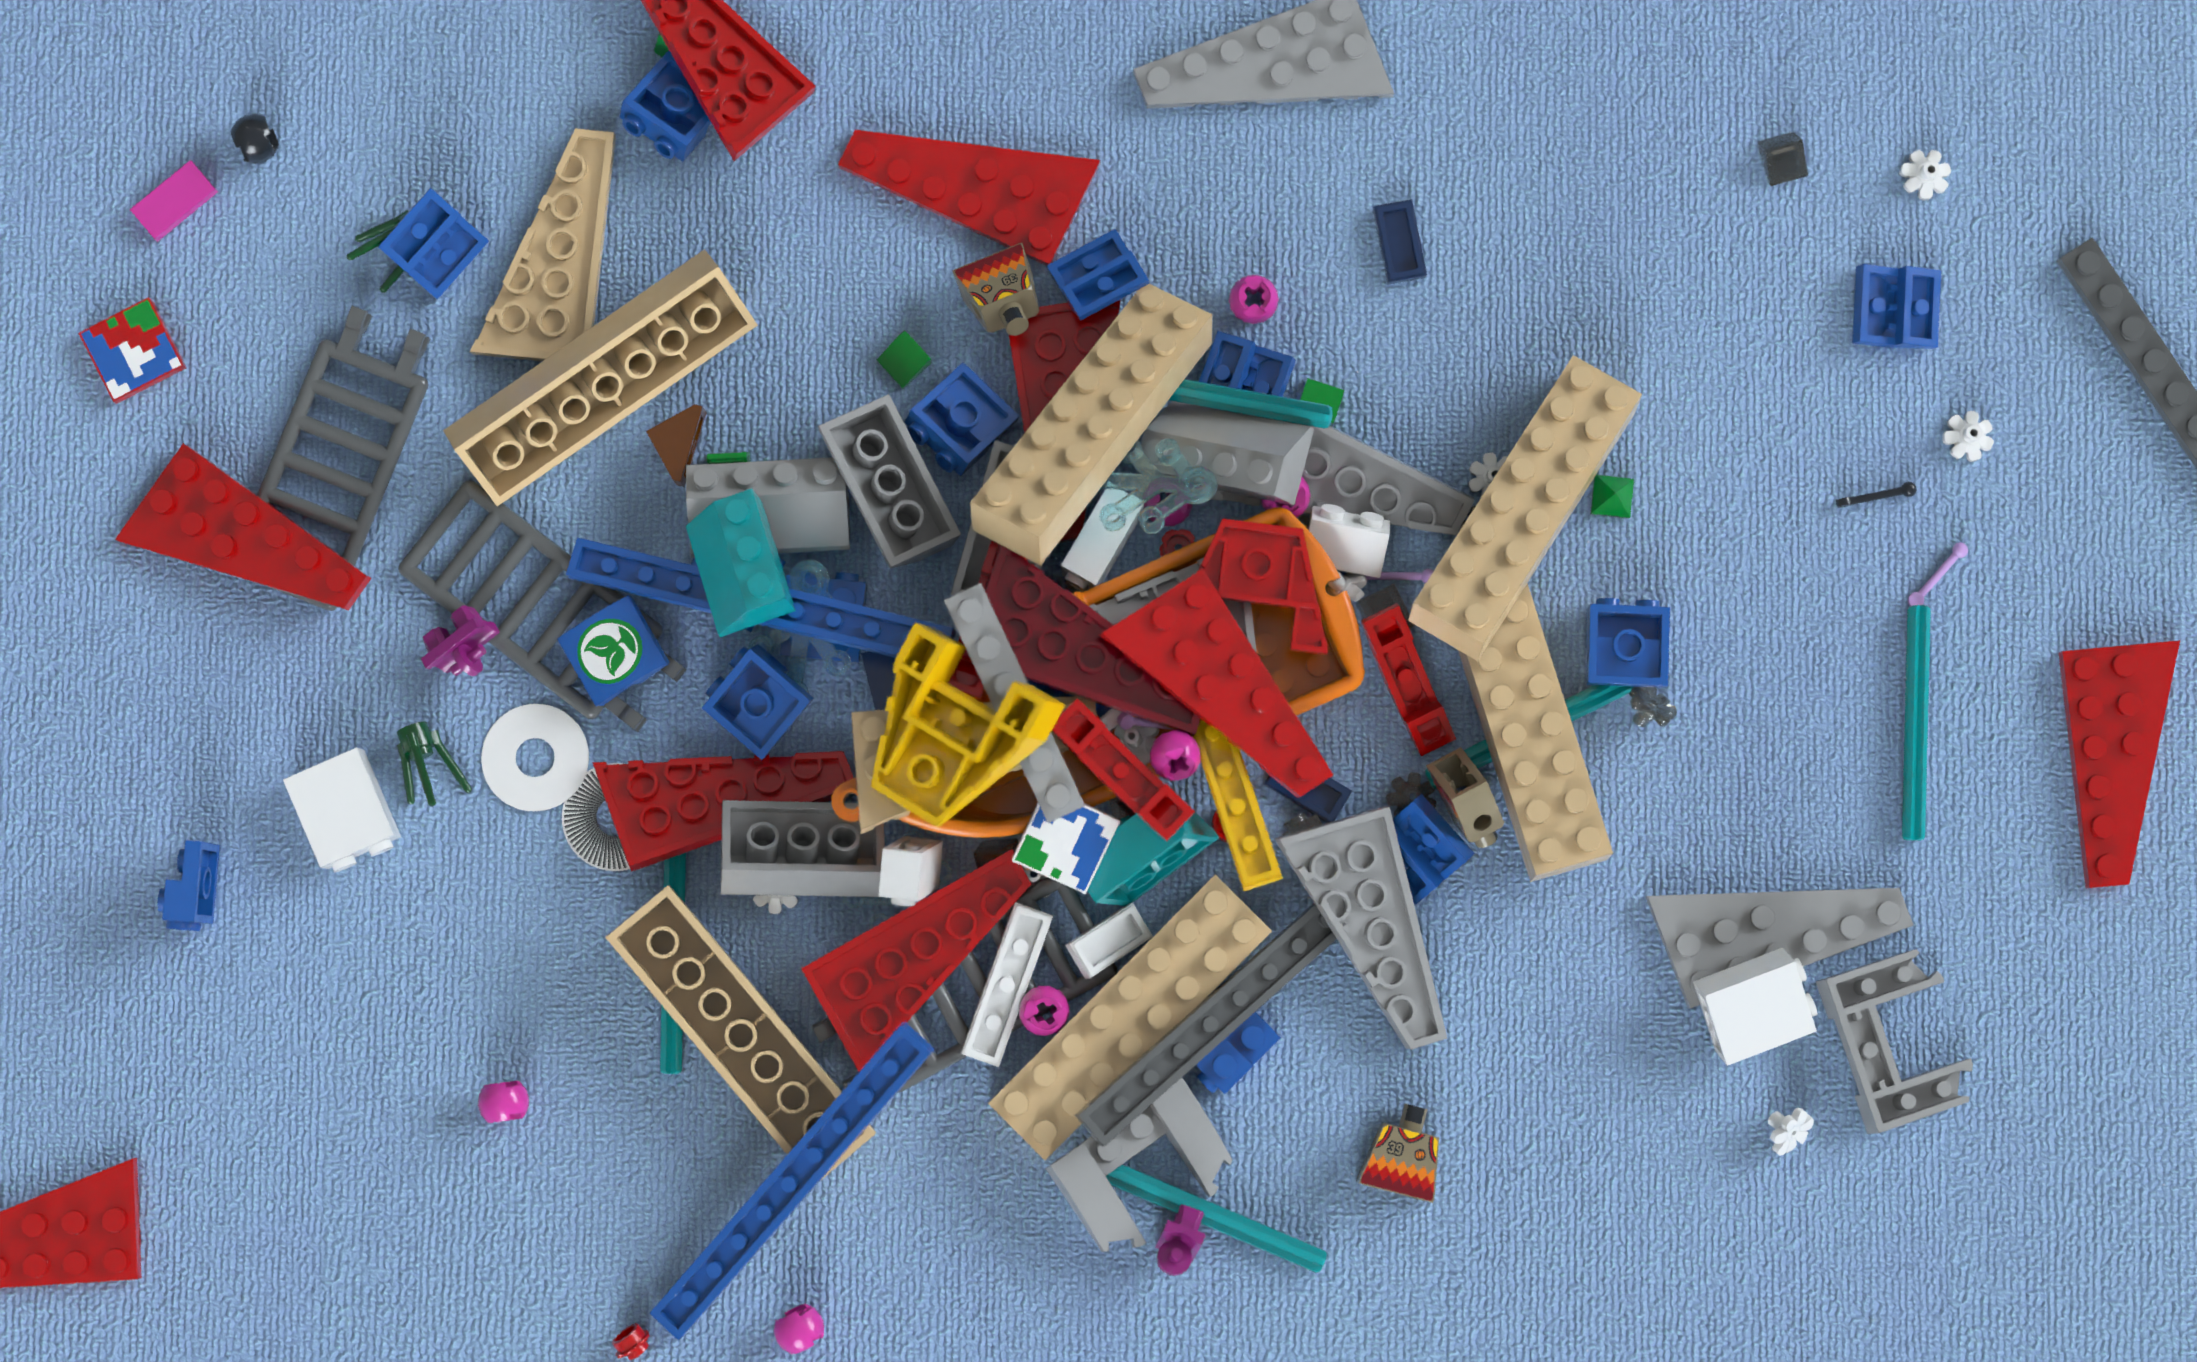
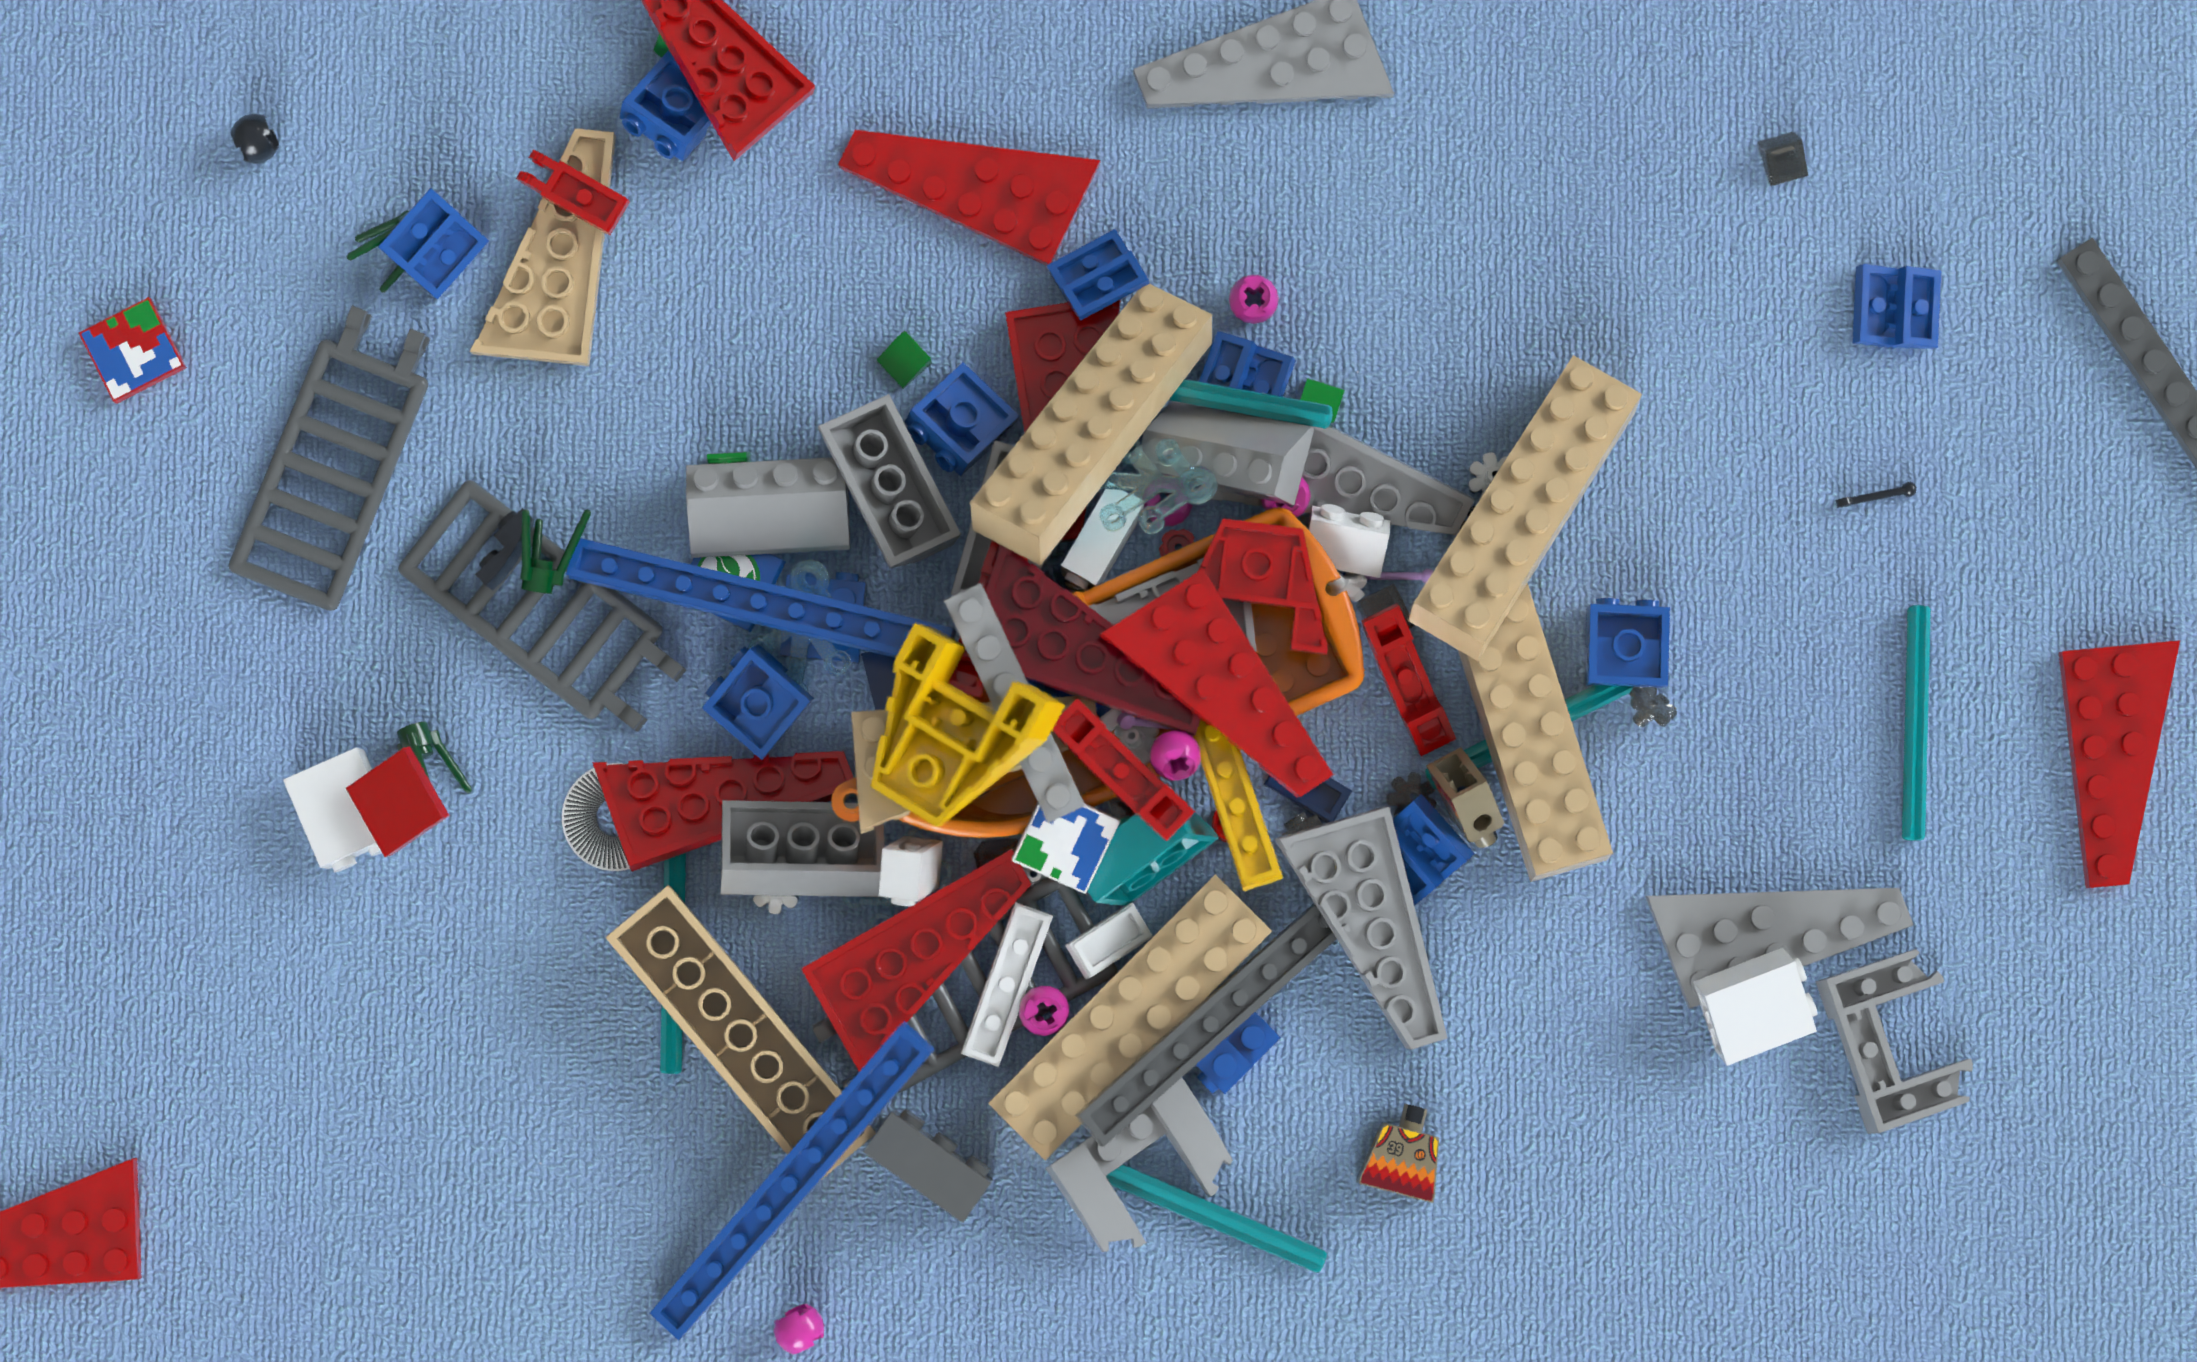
red wing [115,443,372,611] -> none
dark pink tile [130,160,218,242] -> none
blue plate [157,840,220,931] -> none
magenta hips [421,605,500,676] -> none
tan brick [443,249,758,506] -> none
dark pink piece [478,1080,529,1123] -> none
white sticker [481,704,589,811] -> none
slope [557,595,670,706] -> none
red plate [612,1323,650,1360] -> none
reddish brown slope [646,404,707,487] -> none
teal slope [686,488,796,637] -> none
torso [952,242,1040,336] -> none
magenta hips [1155,1204,1206,1276] -> none
dark blue tile [1373,199,1427,285] -> none
green slope [1590,475,1634,518] -> none
white plant [1768,1108,1814,1156] -> none
white plant [1900,150,1951,200] -> none
lavender hinge [1907,542,1968,606] -> none
white plant [1942,411,1994,462] -> none
none -> red tile [346,747,450,857]
none -> black slope [475,508,535,591]
none -> red hinge [516,150,630,235]
none -> dark green plant [520,509,591,594]
none -> dark grey brick [863,1109,993,1223]

